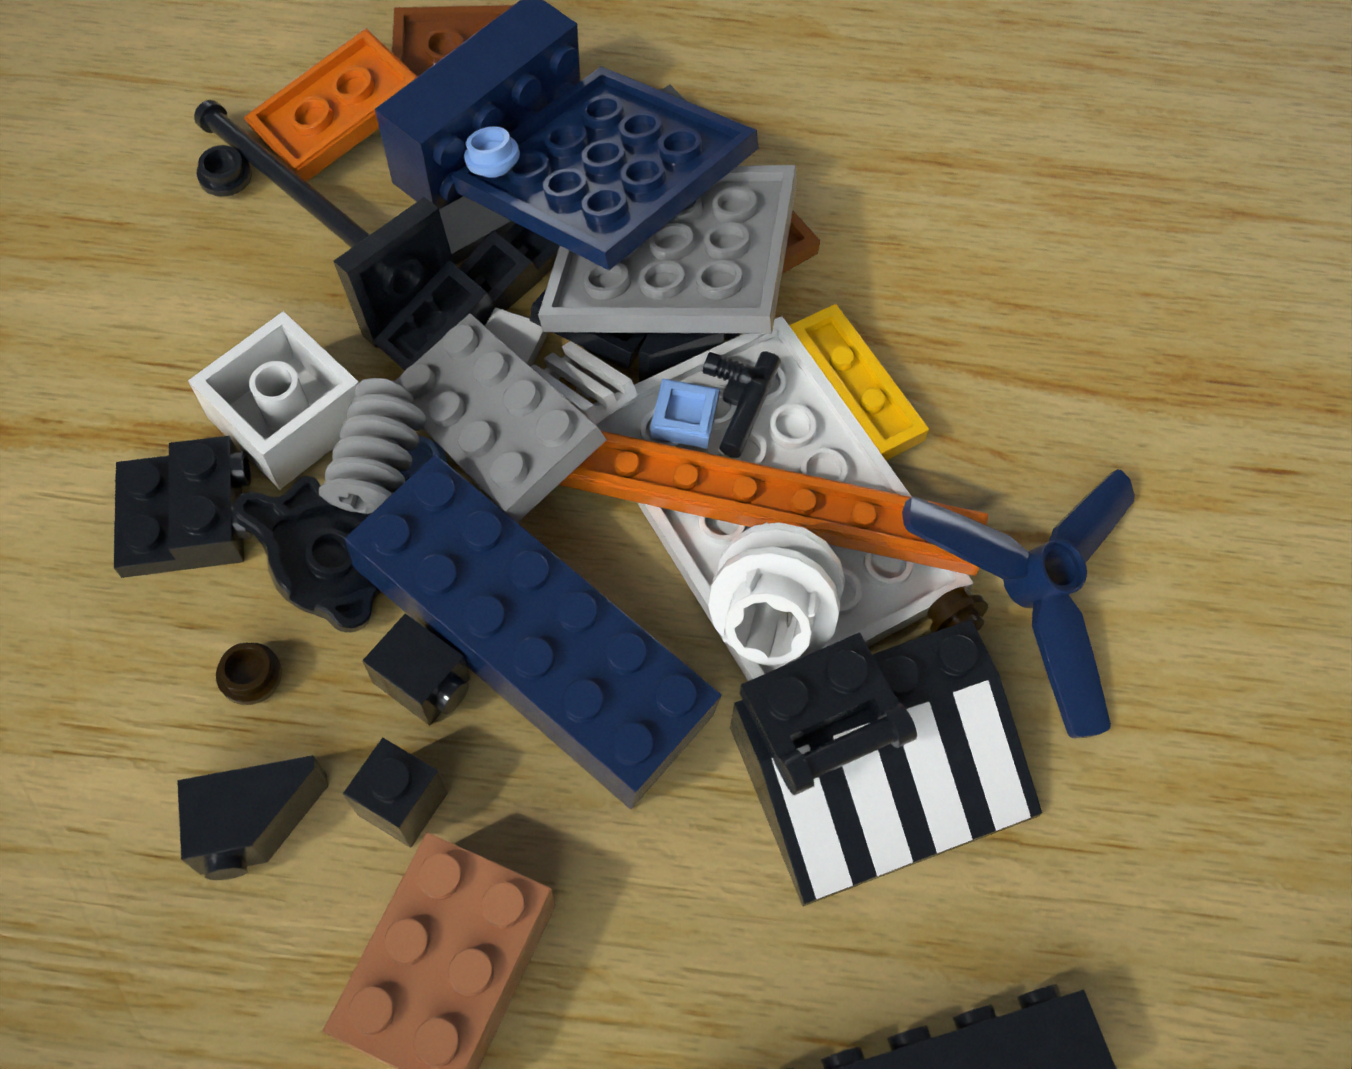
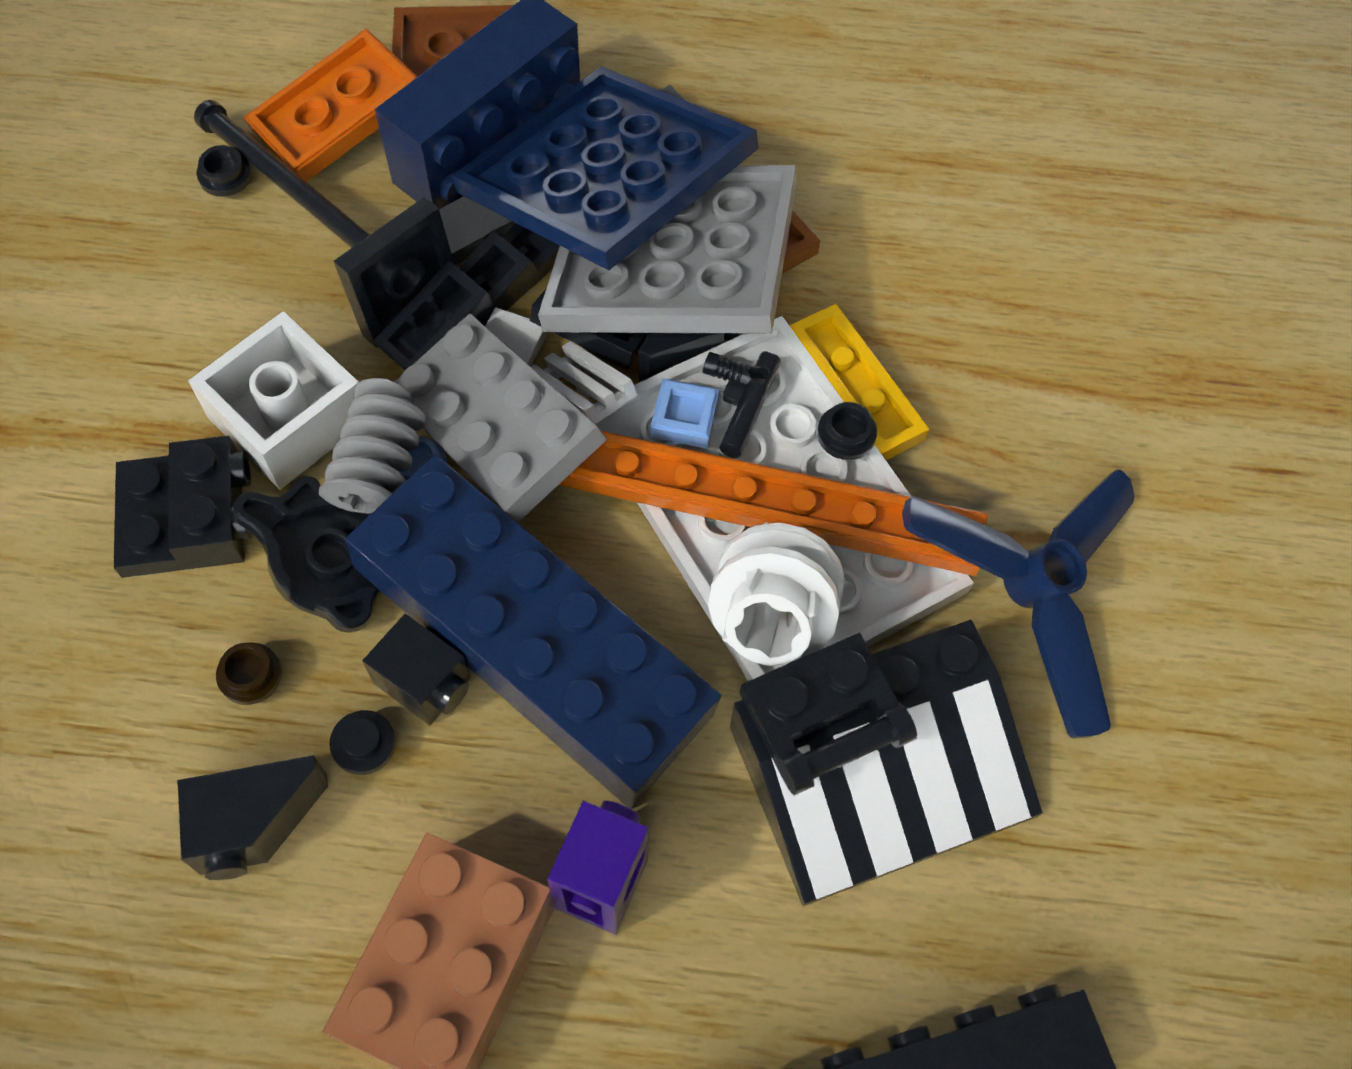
black brick [343,737,448,848] -> none
light blue plate [464,127,520,178] -> none
dark brown plate [927,586,988,633] -> none
none -> black plate [329,710,396,775]
none -> dark purple brick [547,800,648,935]
none -> black plate [817,402,877,460]

